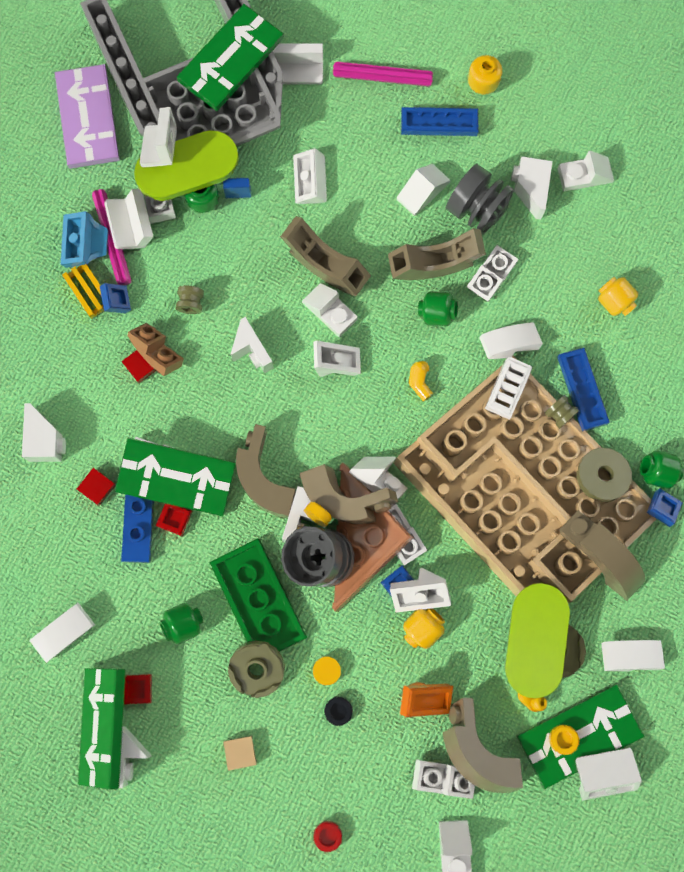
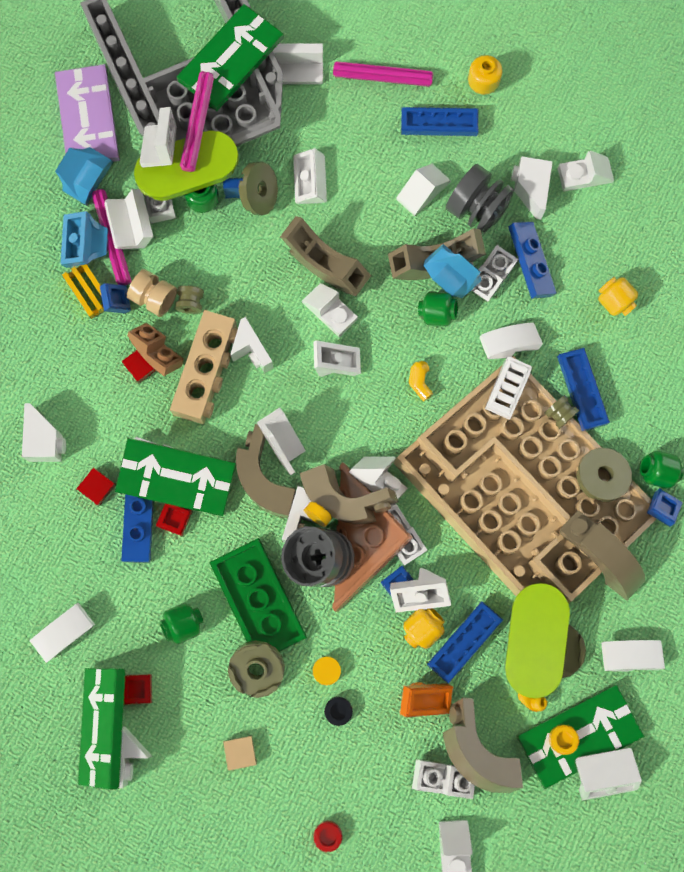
none -> dark azure slope [55,147,113,206]
none -> tan wheel [127,269,178,317]
none -> tan brick [170,310,238,425]
none -> dark pink axle [180,71,214,172]
none -> olive tile [239,162,278,215]
none -> white panel [257,408,305,475]
none -> dark azure slope [424,244,481,298]
none -> blue plate [427,601,503,684]
none -> blue plate [508,222,557,299]

